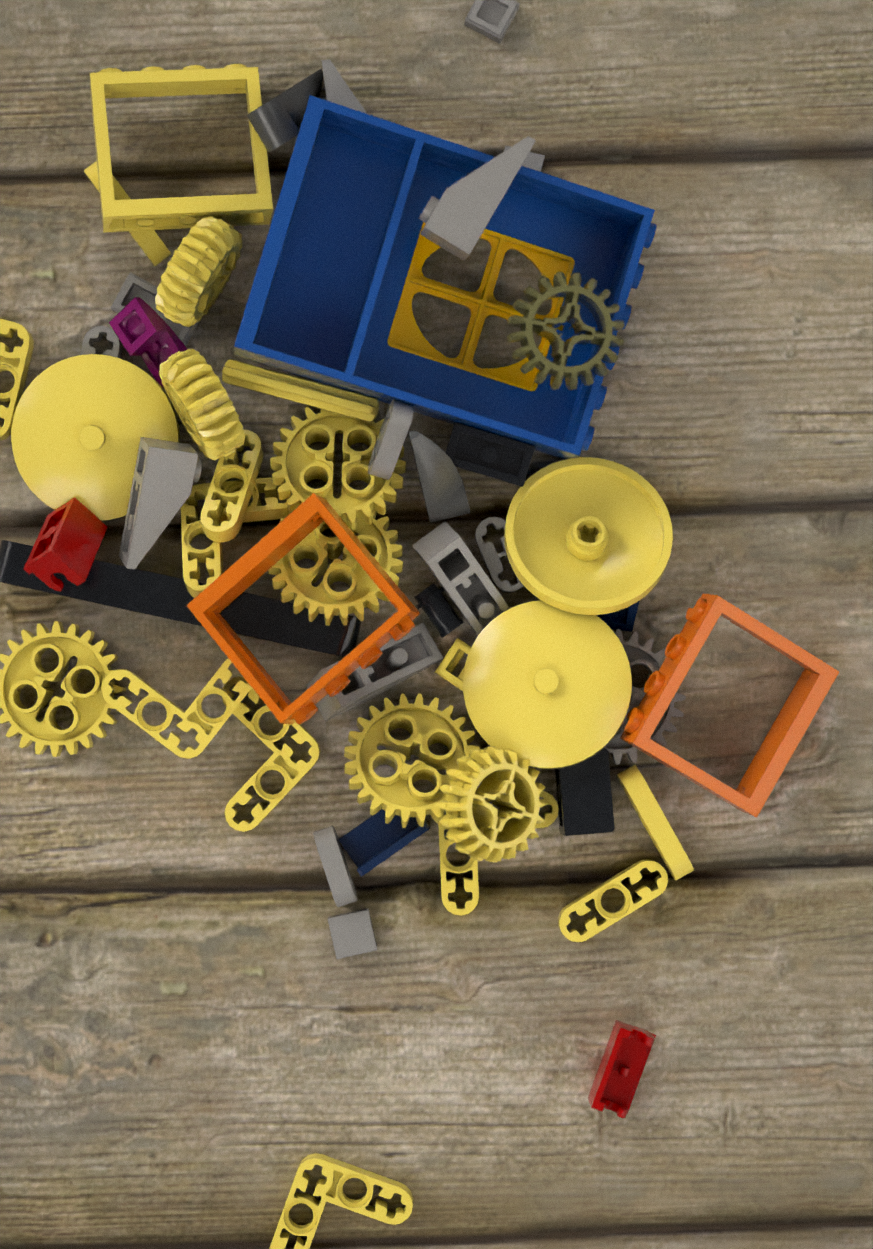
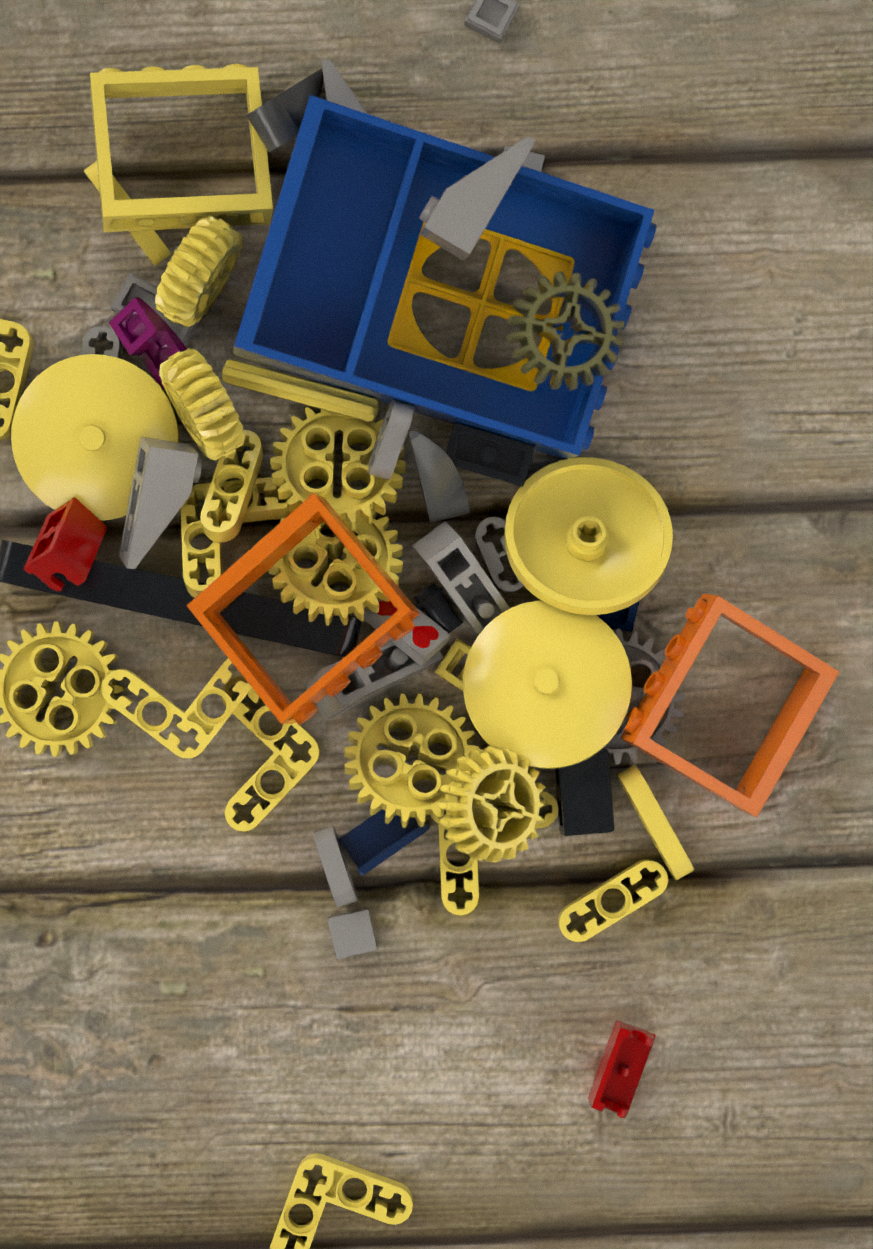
none -> light grey tile [364,598,450,666]

